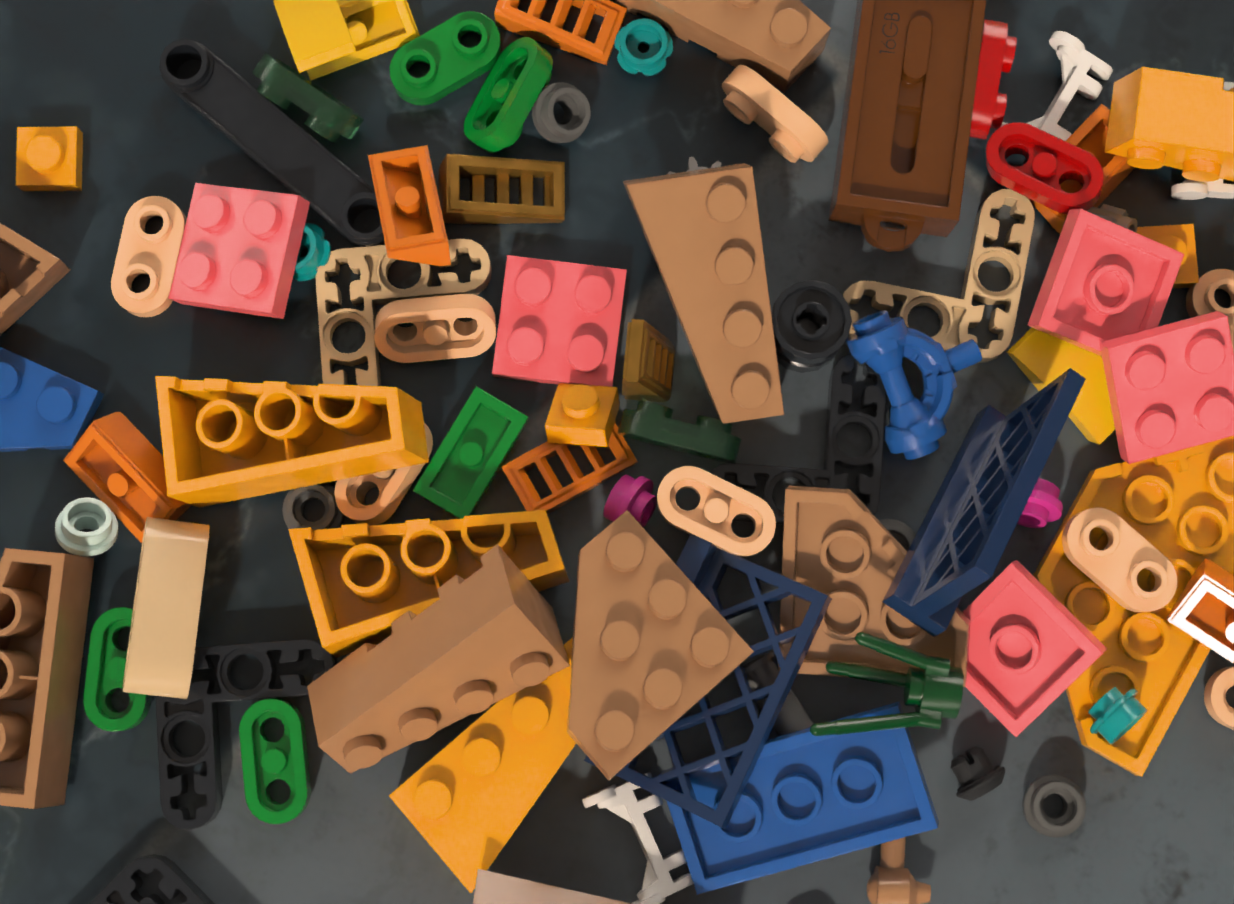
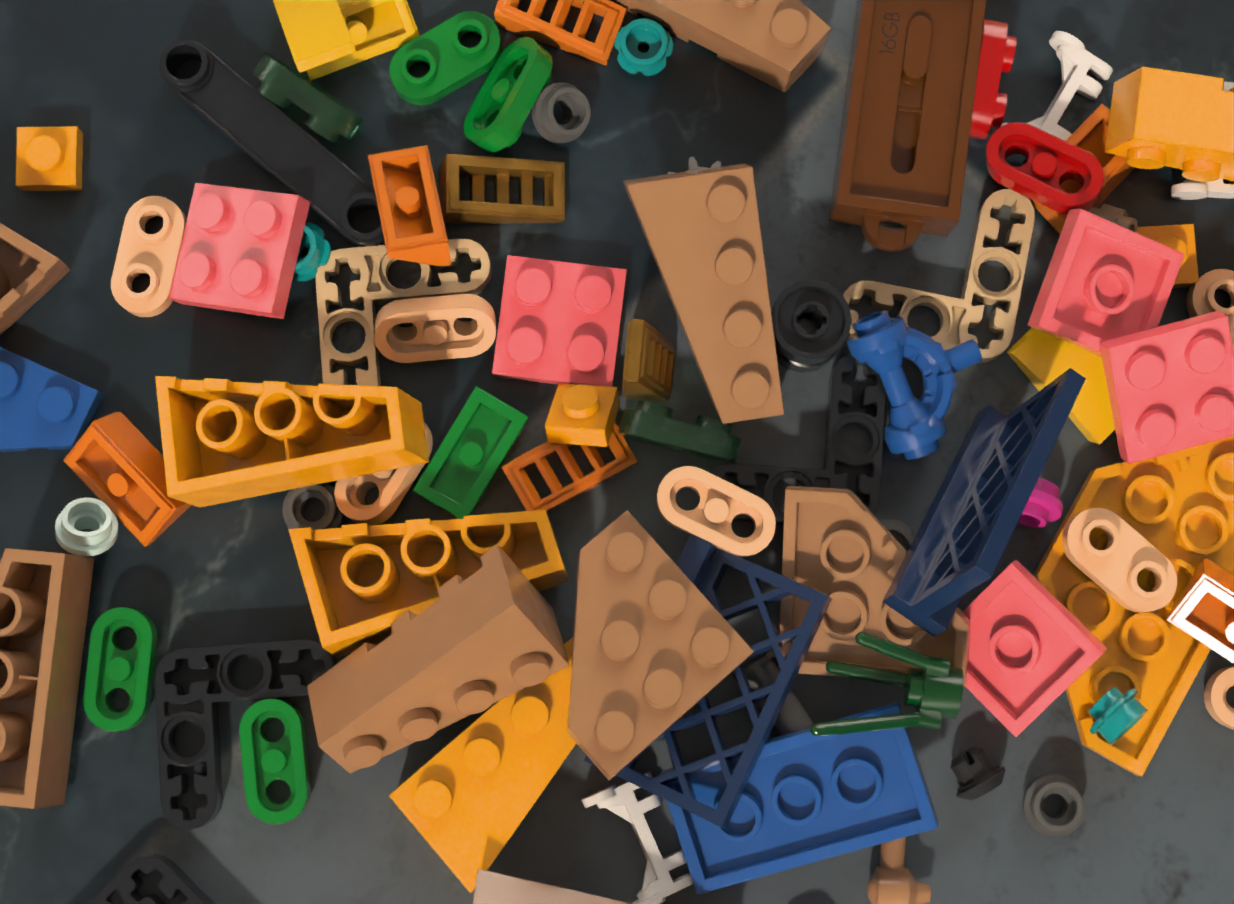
tan beam [122,517,210,699] -> none
dark pink plate [603,474,657,527] -> none
light nougat plate [722,65,829,163] -> none

